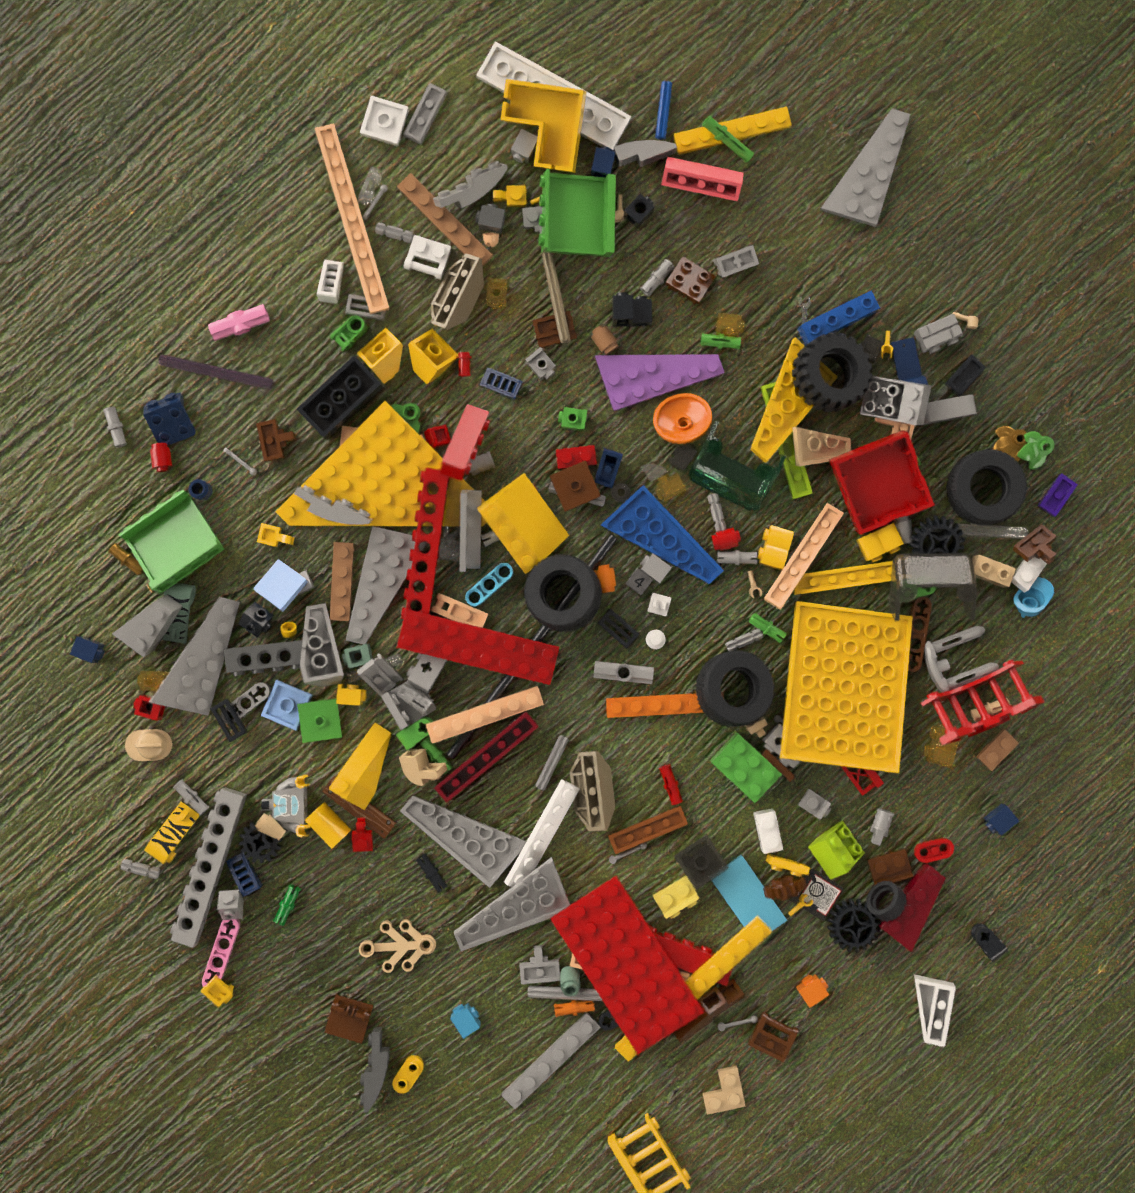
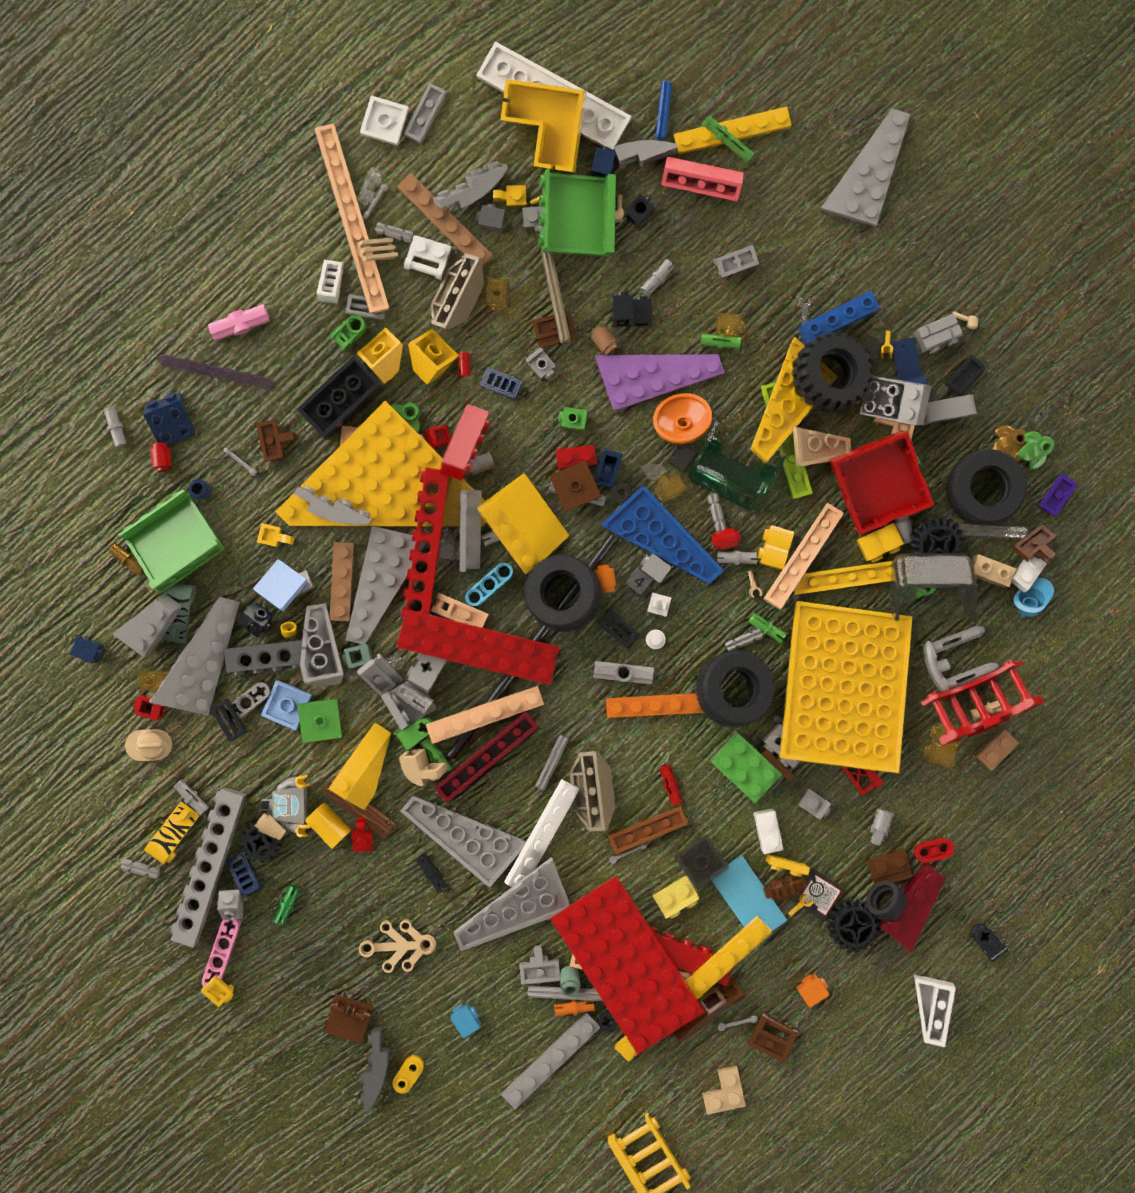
yellow brick [336,684,367,705] -> none
light nougat hinge [483,232,499,247] -> none
light grey brick [511,129,537,164] -> none
hinge [665,257,716,305] -> none
tan tile [745,717,768,738] -> none
lime slope [808,821,865,880] -> none
reddish brown beam [908,597,932,672] -> none
dark blue brick [984,803,1019,836] -> none
none -> tan tile [358,238,398,262]

